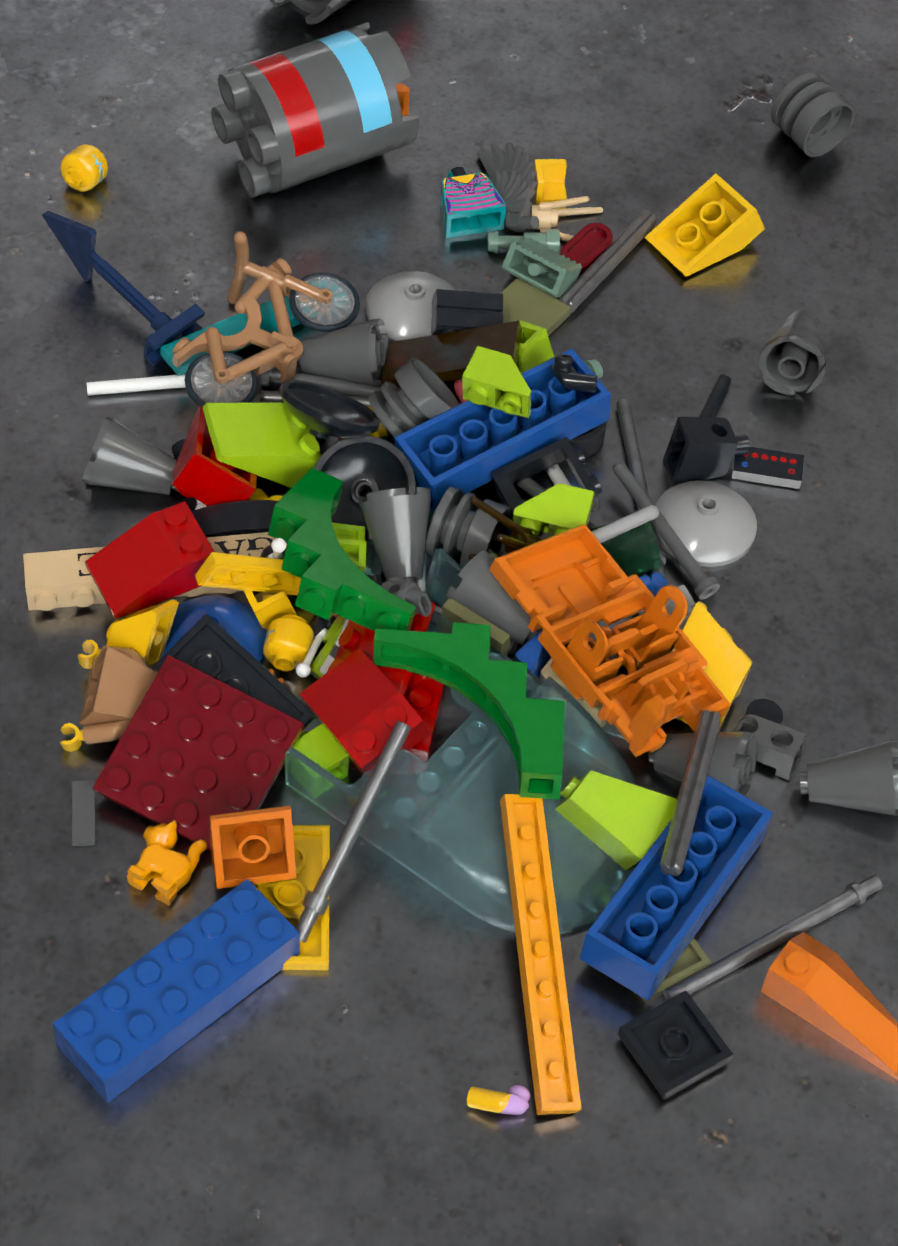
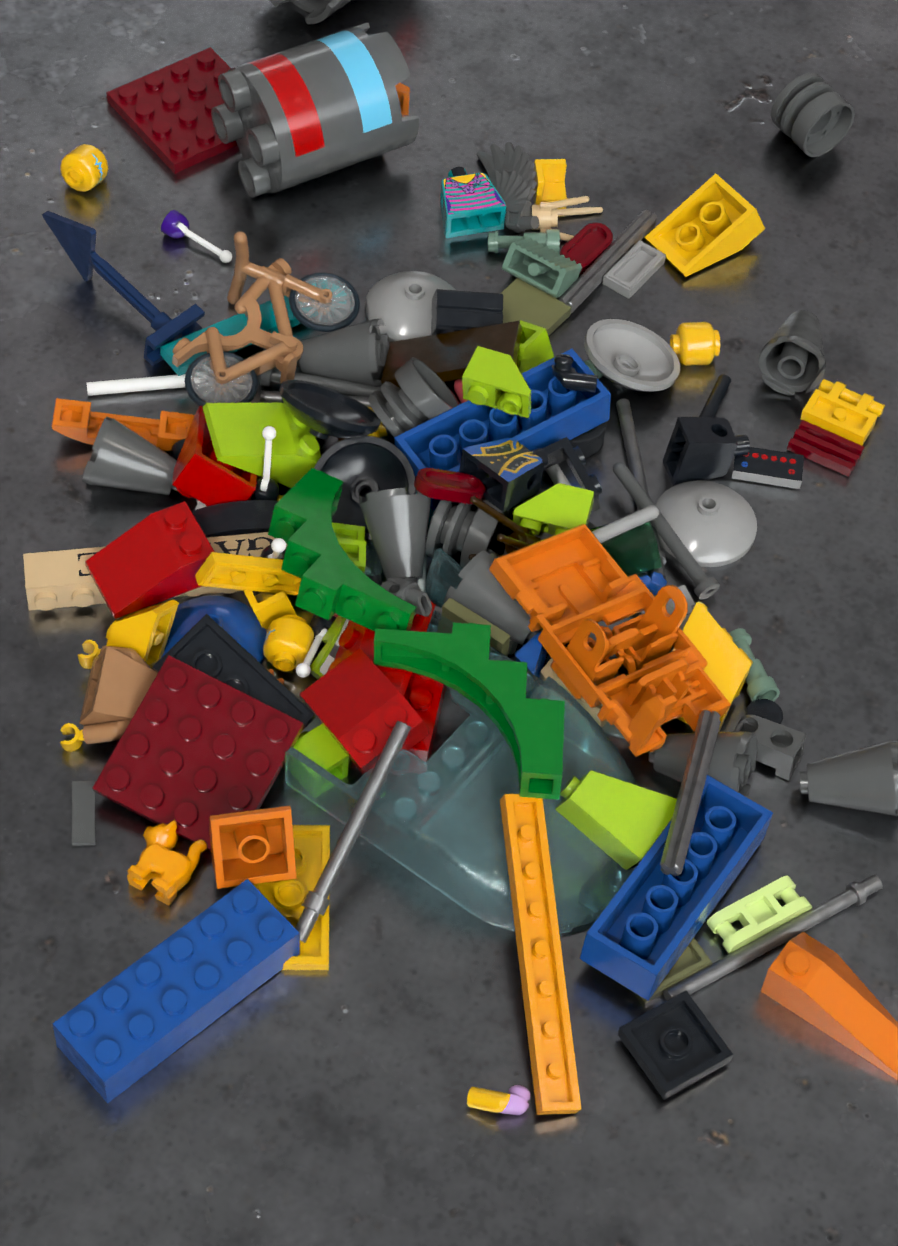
none -> orange slope [52,398,195,451]
none -> dark red plate [106,47,237,174]
none -> hinge [161,210,232,263]
none -> hinge [251,426,280,501]
none -> dark red tile [414,468,485,504]
none -> black torso [459,438,548,512]
none -> light grey dish [584,319,680,392]
none -> light grey tile [602,240,666,299]
none -> yellow head [670,322,720,366]
none -> yellowish green plate [706,875,812,954]
none -> sand green piece [729,628,780,702]
none -> dark red tile [787,420,864,477]
none -> yellow plate [800,379,885,446]

